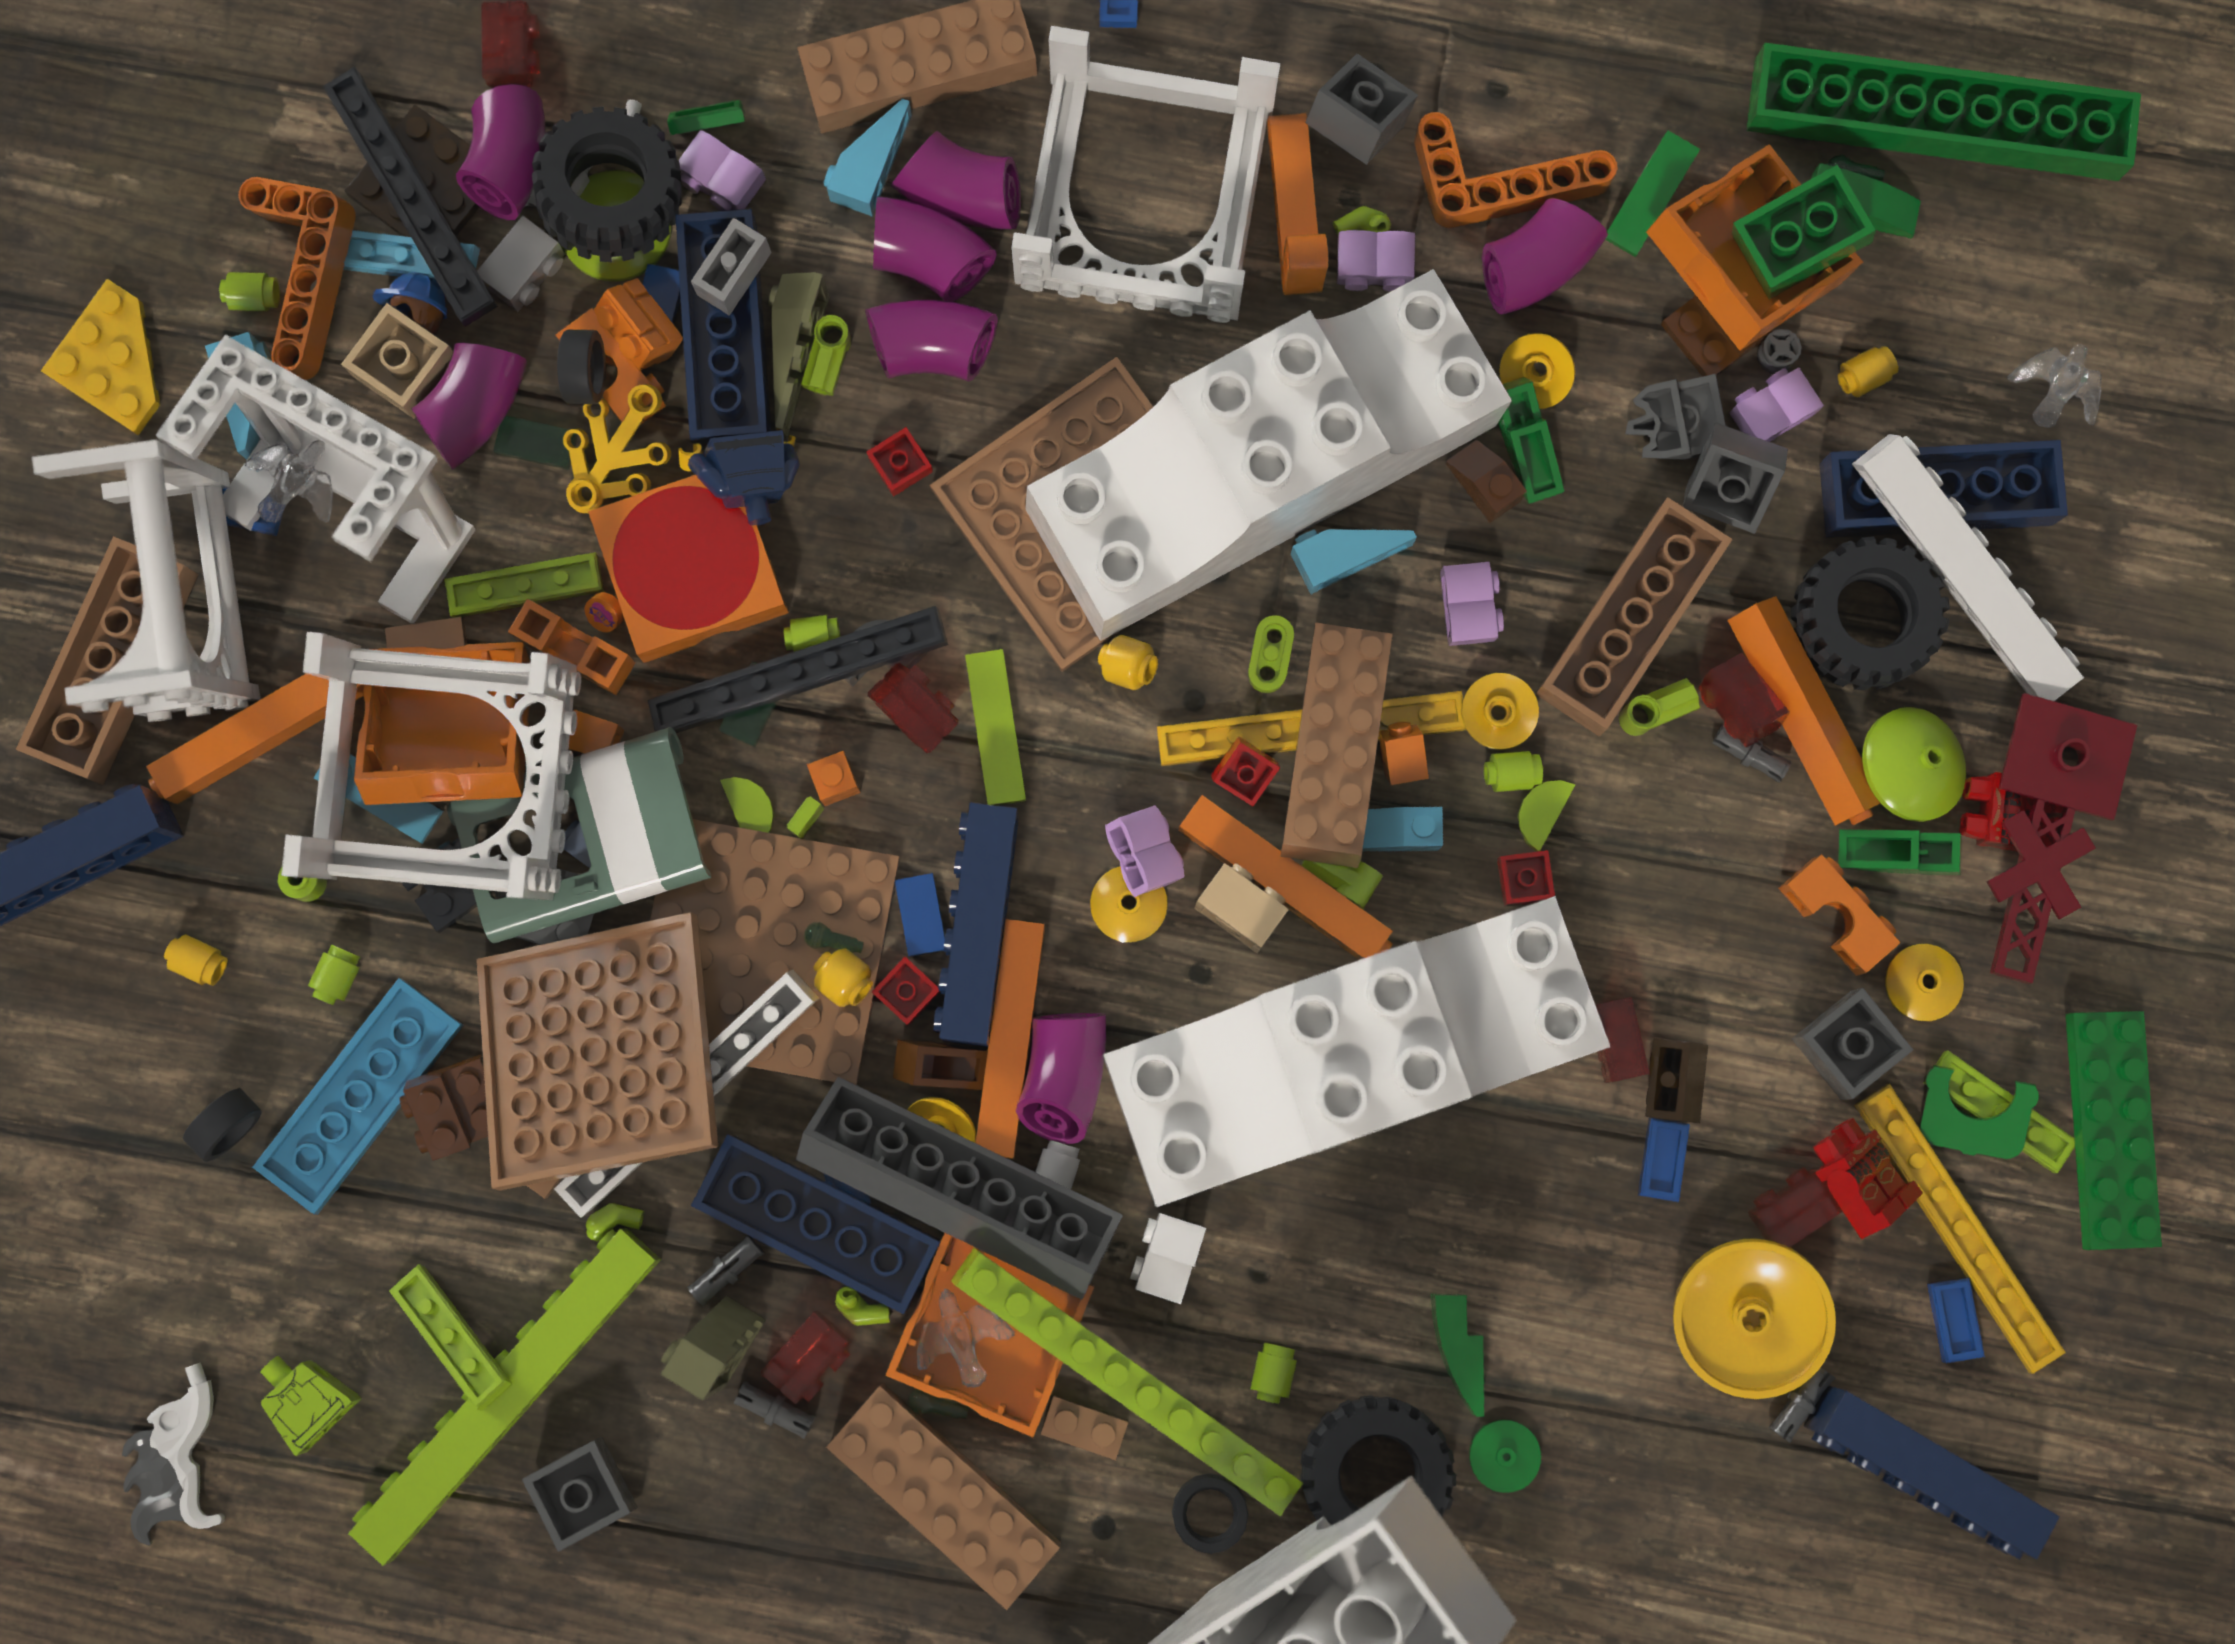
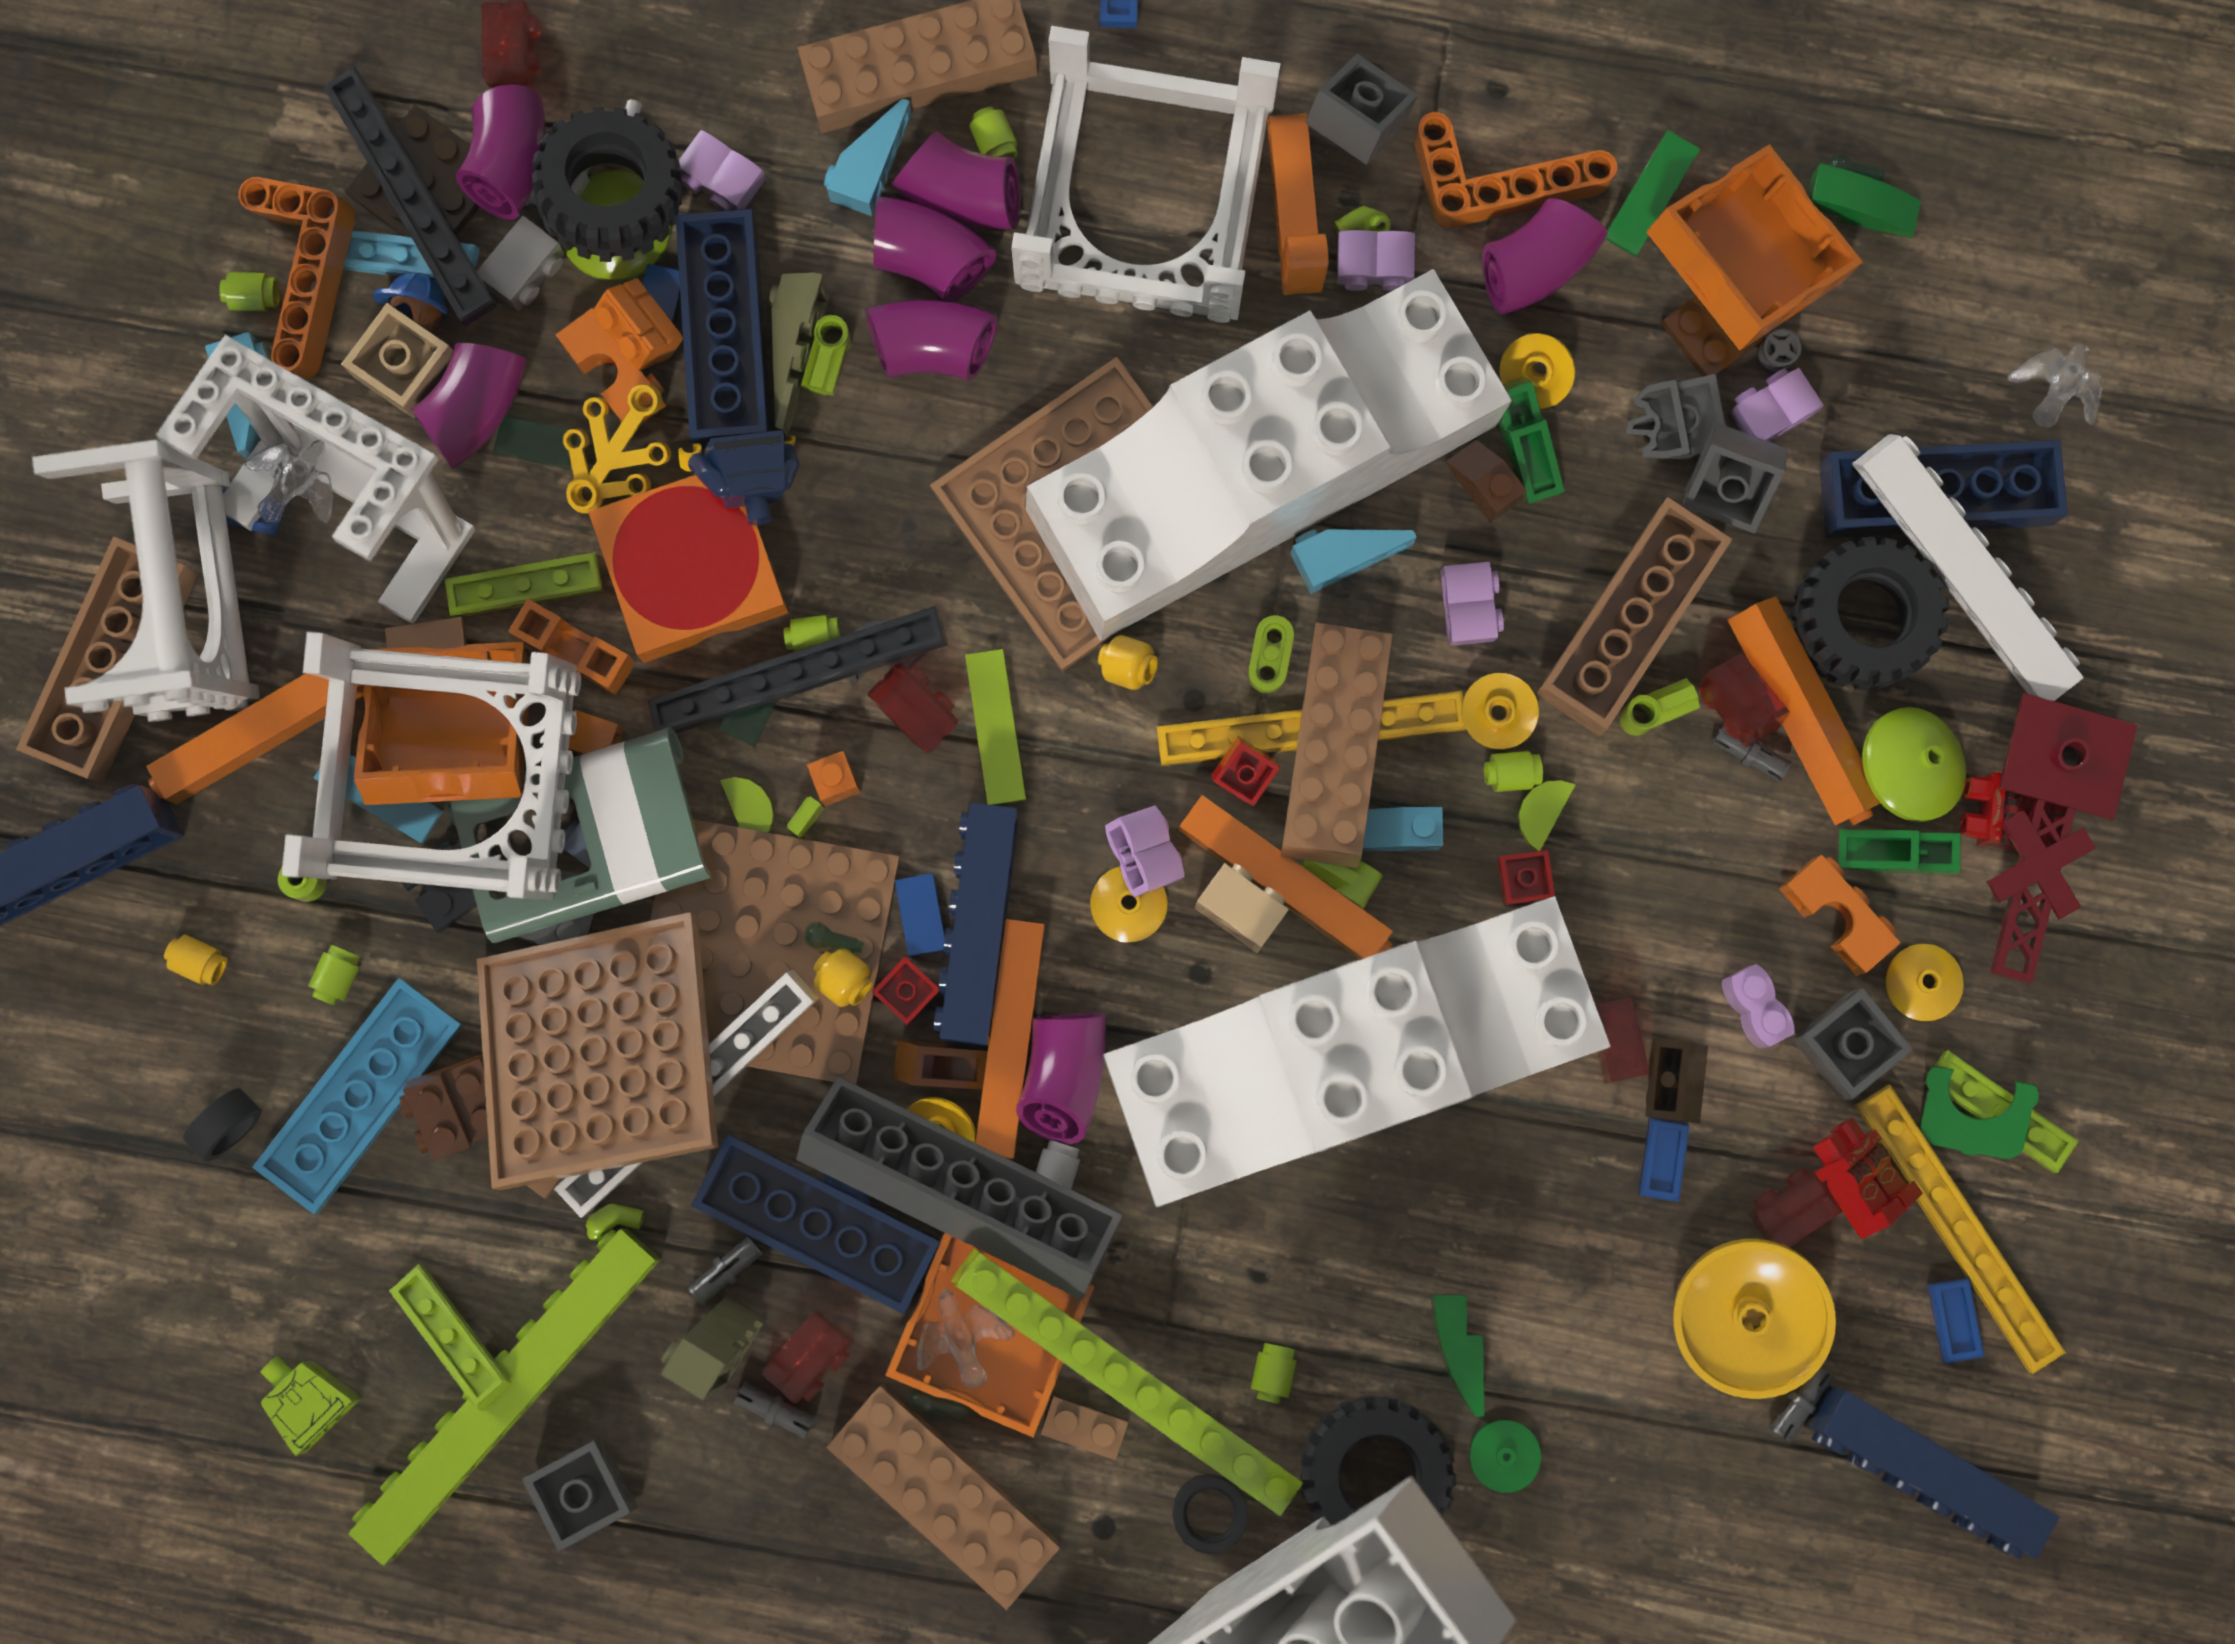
yellow plate [41,279,160,436] -> none
piece [122,1363,225,1546] -> none
black tyre [557,329,606,404] -> none
orange tile [584,592,624,632] -> none
green tile [667,100,745,135] -> none
light grey brick [691,218,772,316] -> none
lime arm [835,1286,890,1326] -> none
red piece [866,427,933,497] -> none
white brick [1130,1213,1206,1304] -> none
orange brick [1379,722,1429,785] -> none
green brick [1732,164,1876,299] -> none
green brick [1746,43,2141,181] -> none
yellow brick [1838,346,1898,397] -> none
green plate [2065,1011,2162,1250] -> none
none -> lime brick [969,107,1018,159]
none -> lavender brick [1722,964,1794,1049]

